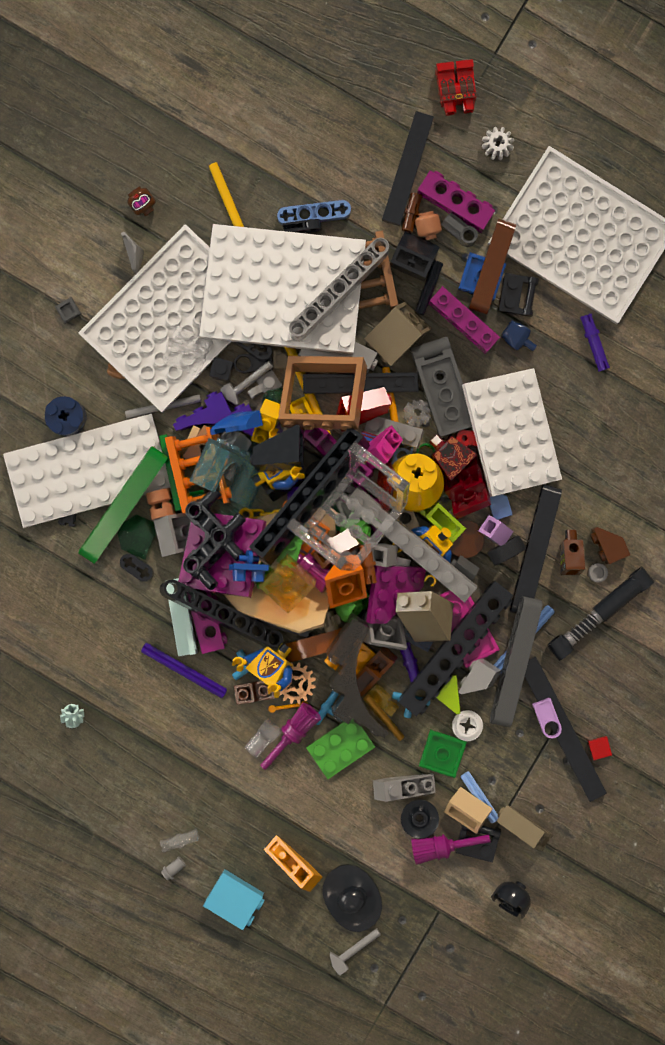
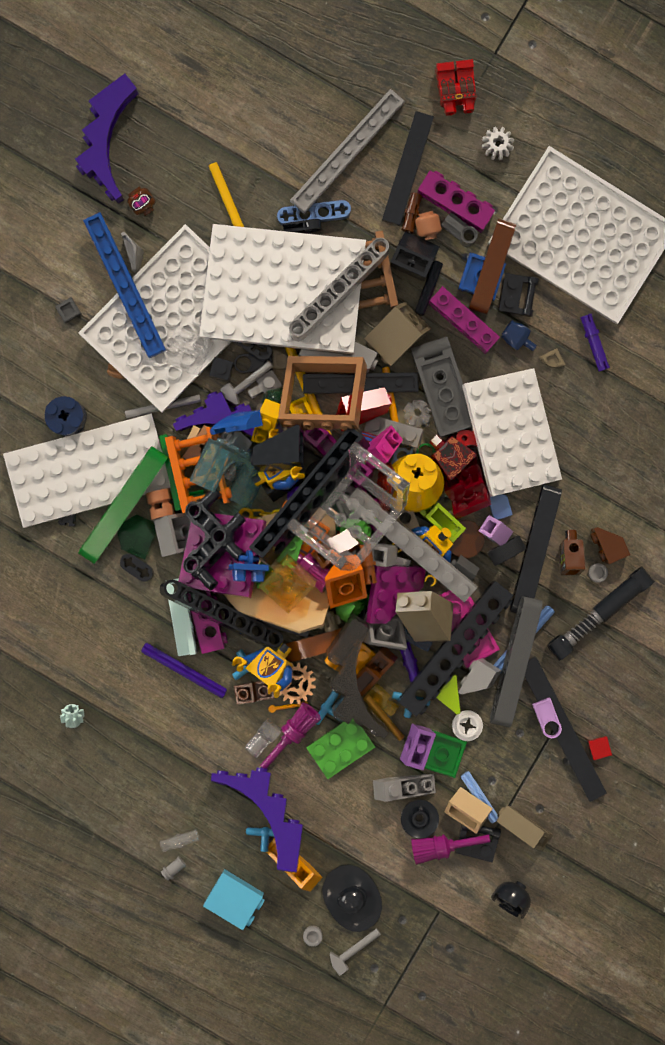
none -> dark purple arch [75,73,139,204]
none -> blue tile [83,212,166,359]
none -> dark purple arch [211,768,303,873]
none -> dark azure piece [246,827,274,852]
none -> light grey tile [290,89,405,214]
none -> light grey tile [303,926,323,946]
none -> medium lavender brick [400,723,436,770]
none -> dark tan tile [539,348,566,368]

